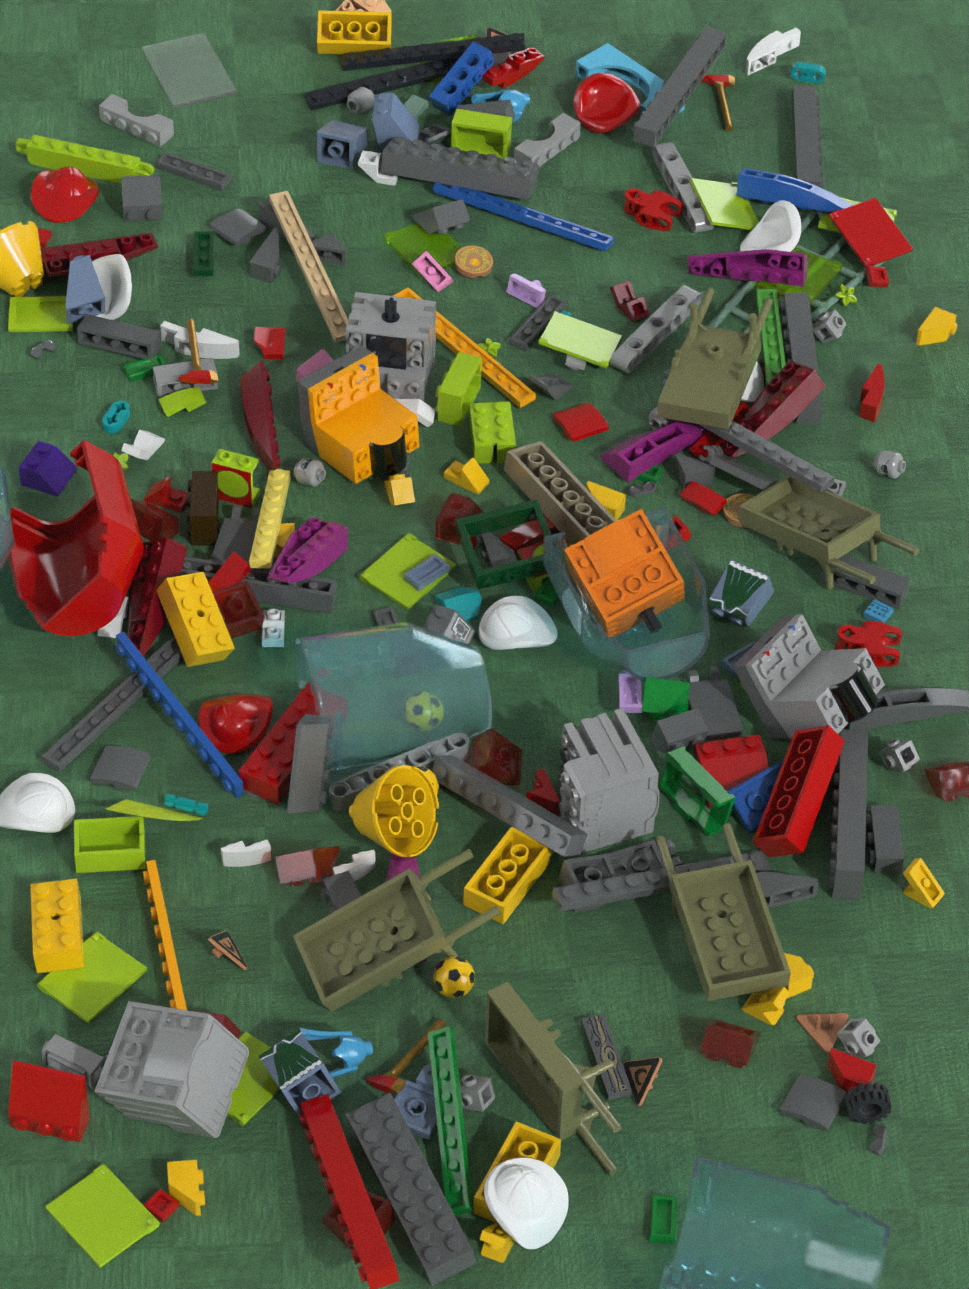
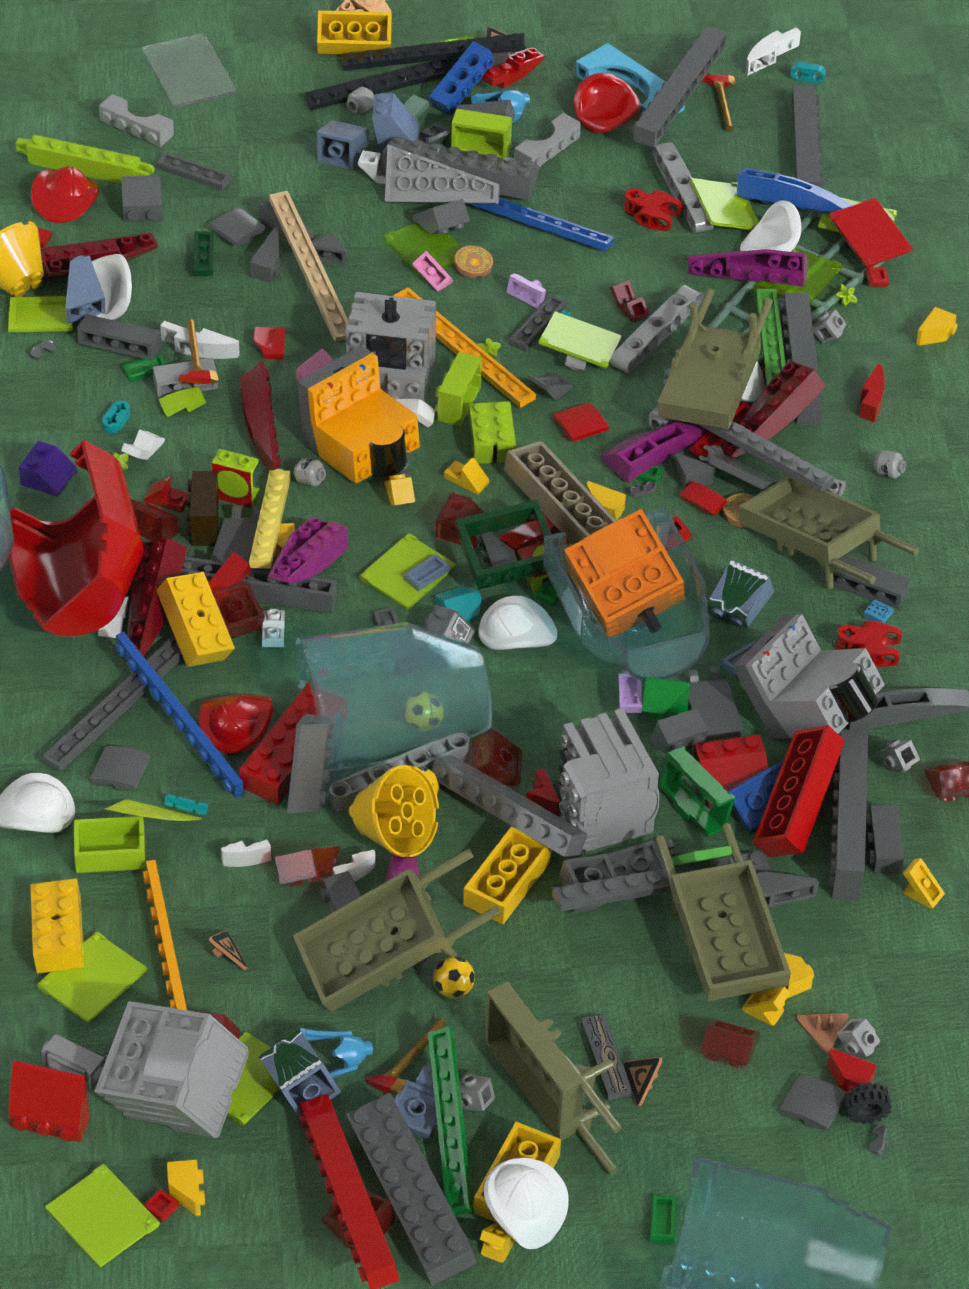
none -> light grey wing [385,145,499,204]
none -> bright green tile [671,846,732,866]

